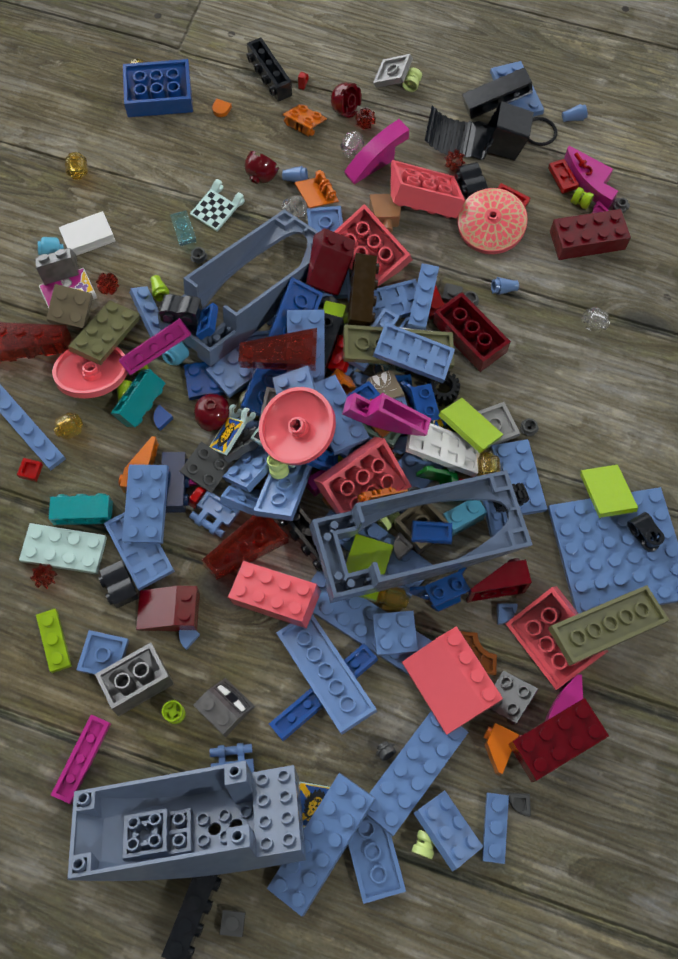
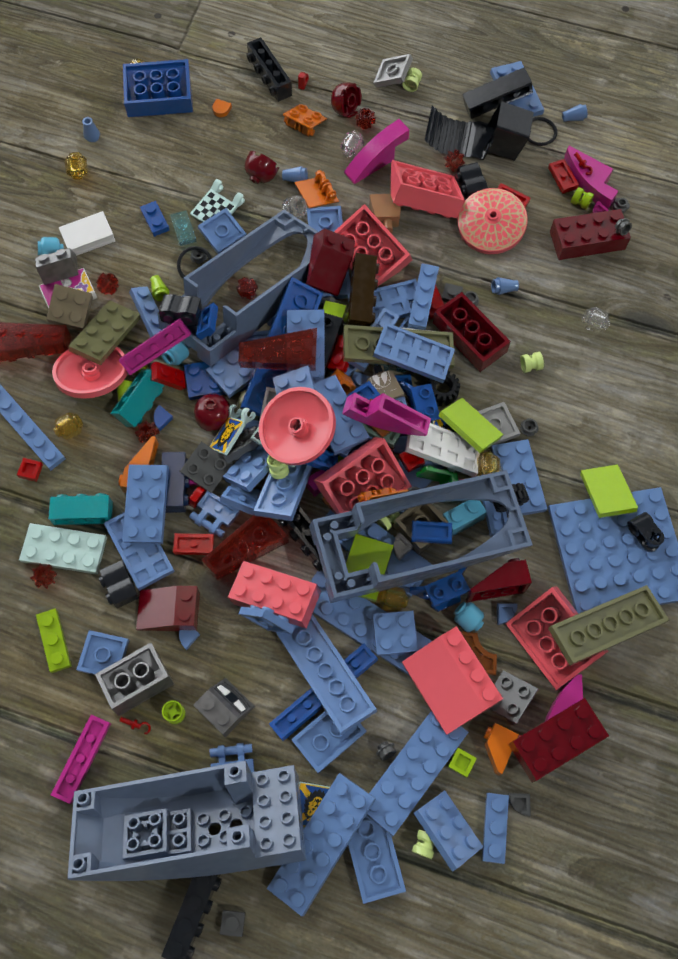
none -> medium blue cone [82,117,100,142]
none -> red hand [119,716,151,734]
none -> clear red gear [135,420,160,443]
none -> blue plate [140,201,170,237]
none -> red plate [151,361,186,390]
none -> red plate [173,533,215,555]
none -> black tyre [177,246,212,278]
none -> medium blue plate [198,208,247,254]
none -> clear red gear [236,277,258,300]
none -> medium blue plate [239,605,295,634]
none -> medium blue plate [291,710,367,774]
none -> red plate [399,452,425,473]
none -> lime plate [448,748,477,778]
none -> medium azure head [454,602,484,632]
none -> yellowish green wheel [520,352,544,373]
none -> dark grey plate [615,218,632,236]

